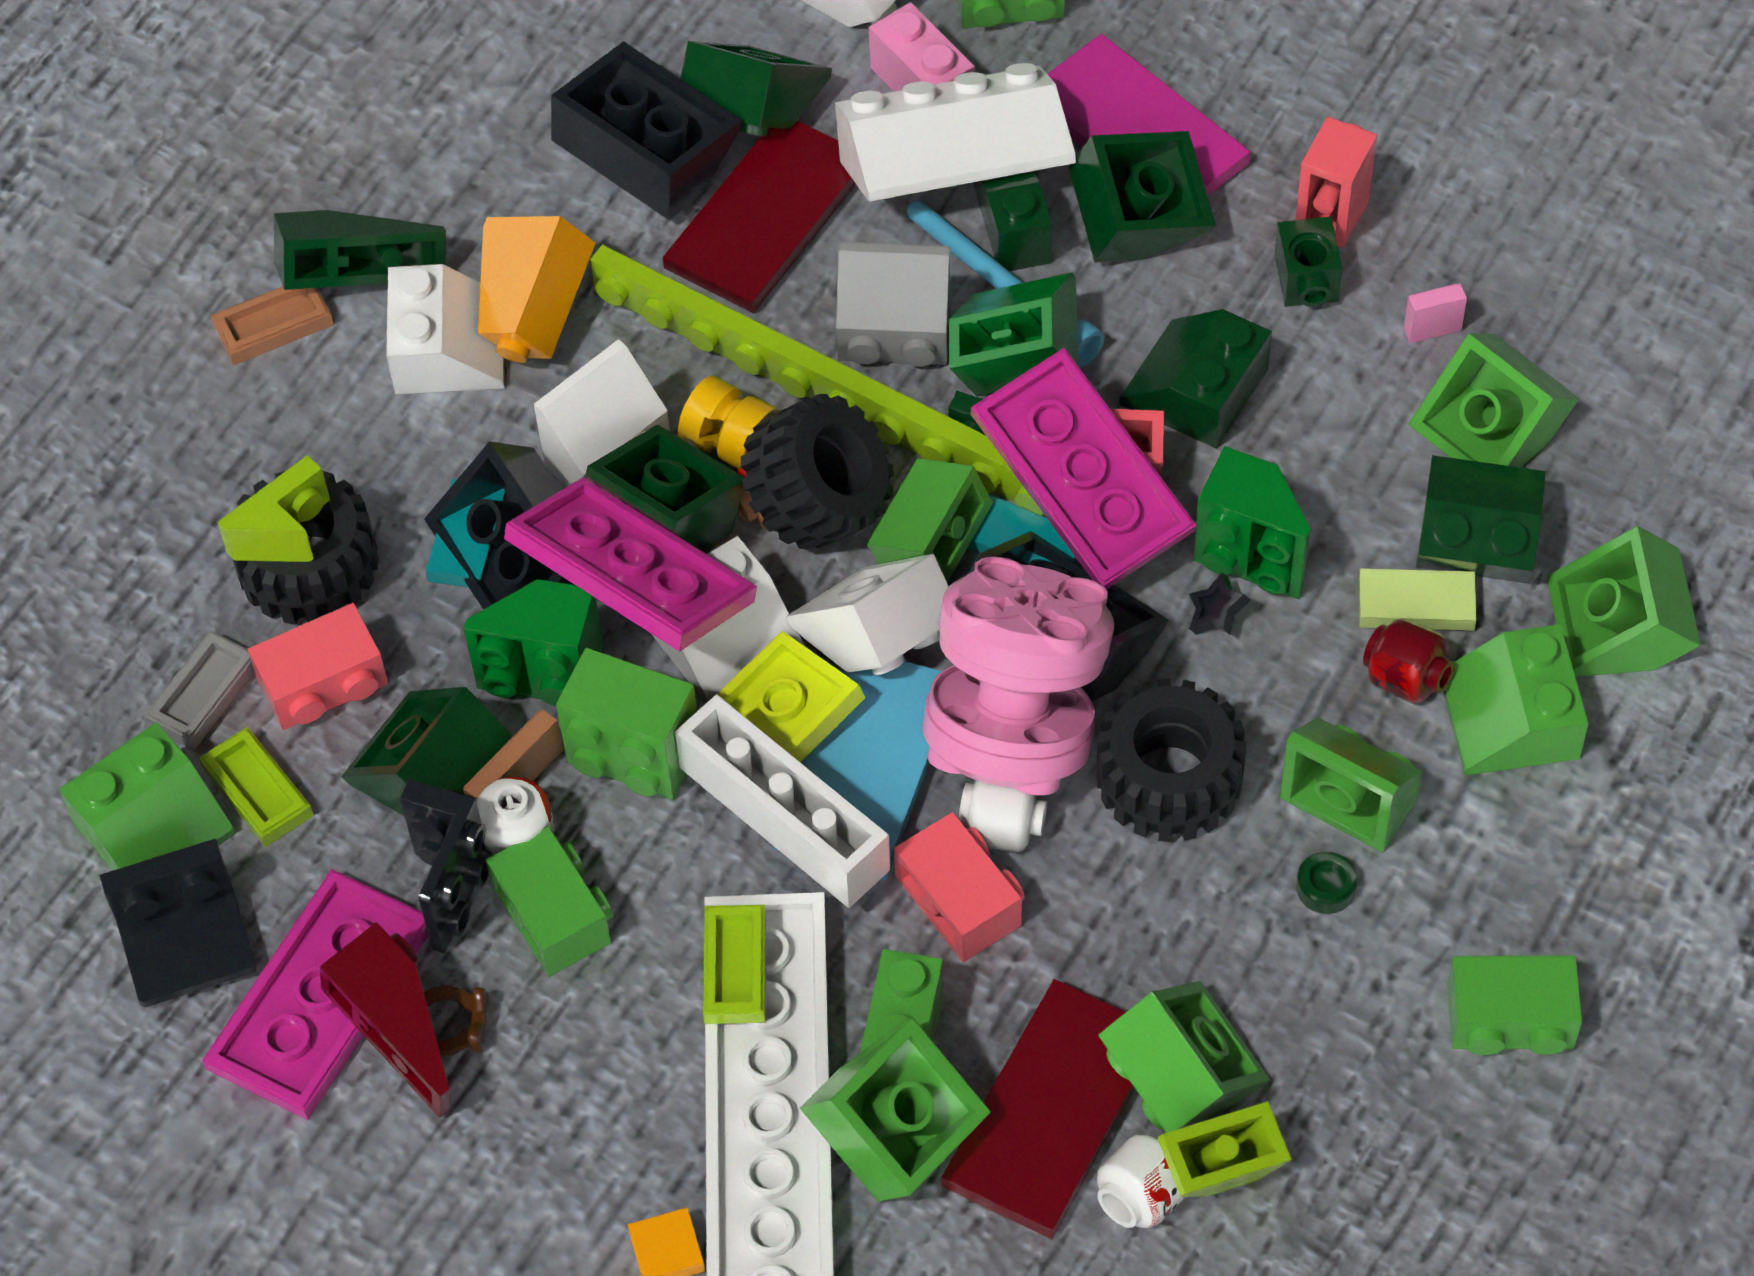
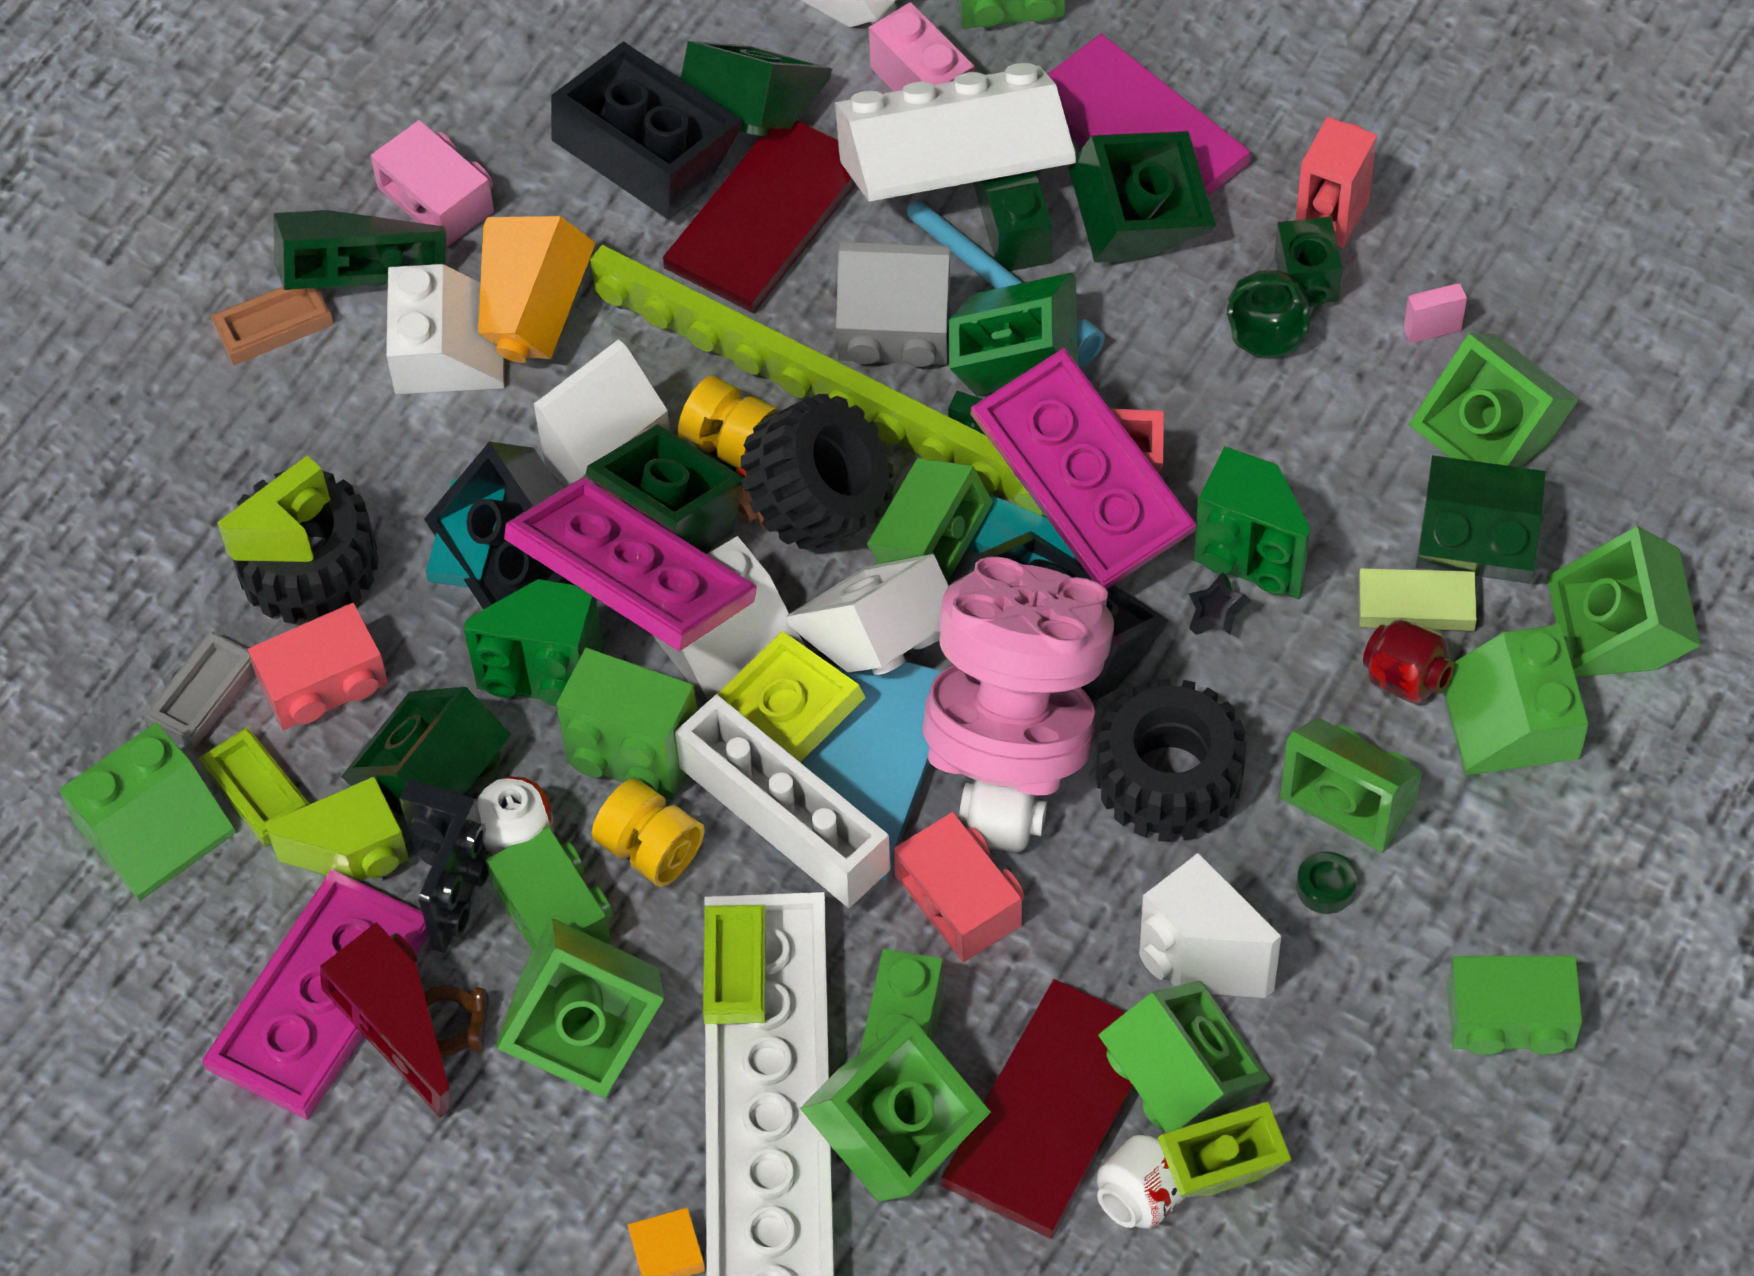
black bracket [99,838,257,1007] -> none
nougat tile [463,709,564,801] -> none
dark green slope [1119,309,1272,449] -> none
none -> lime slope [265,777,409,882]
none -> bright pink brick [370,120,494,248]
none -> bright green slope [496,918,664,1098]
none -> yellow wheel [591,778,705,887]
none -> white slope [1139,853,1281,998]
none -> dark green hair [1226,270,1310,358]

